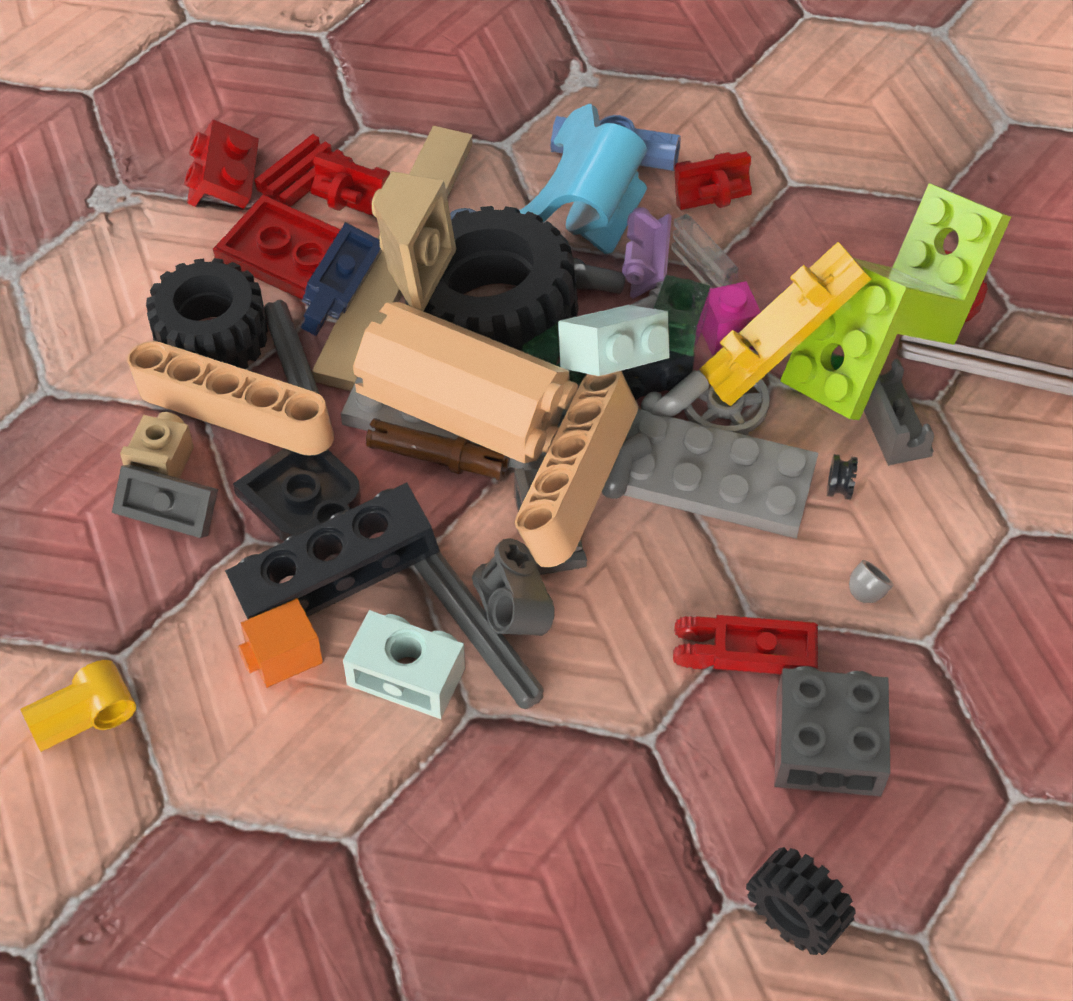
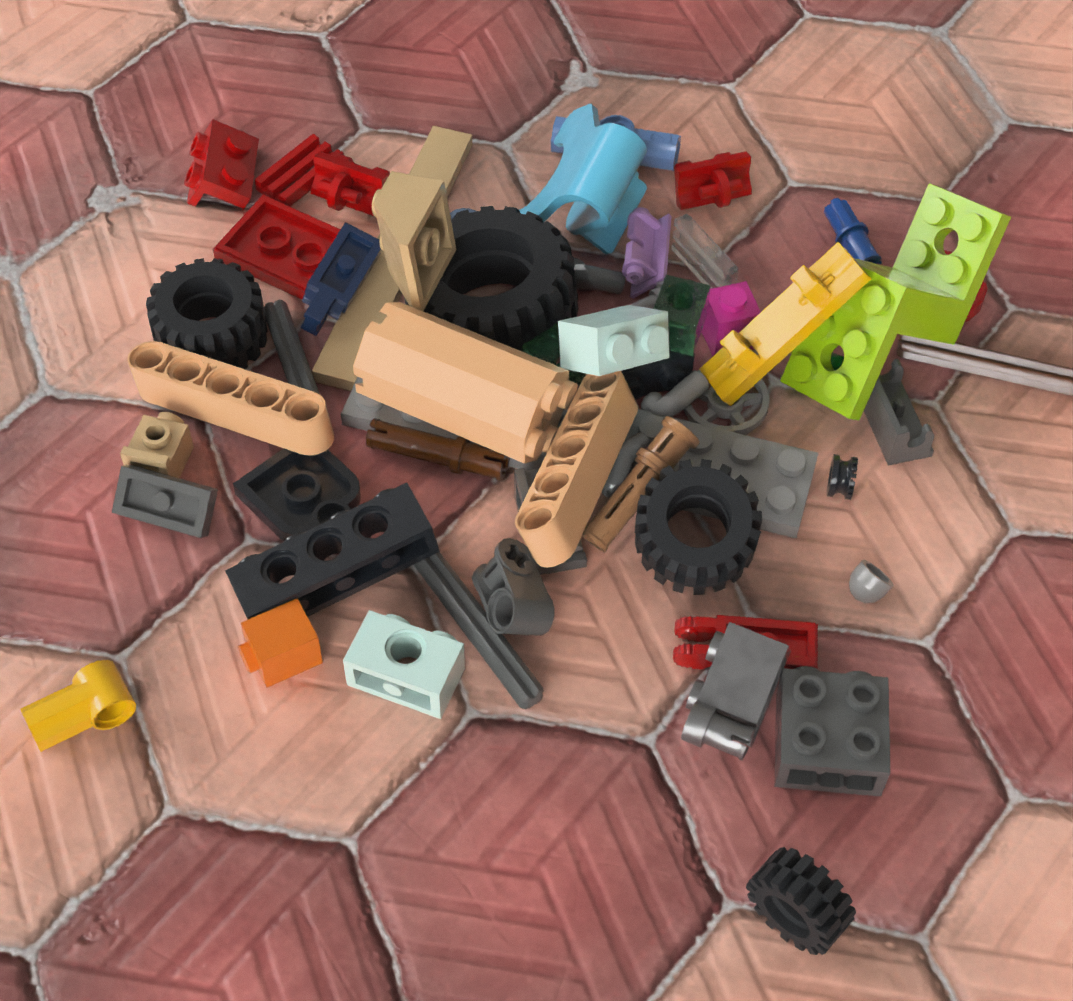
none -> medium nougat pin [582,416,700,553]
none -> black tyre [635,459,762,595]
none -> flat silver hinge [681,622,791,761]
none -> blue axle [824,198,882,265]

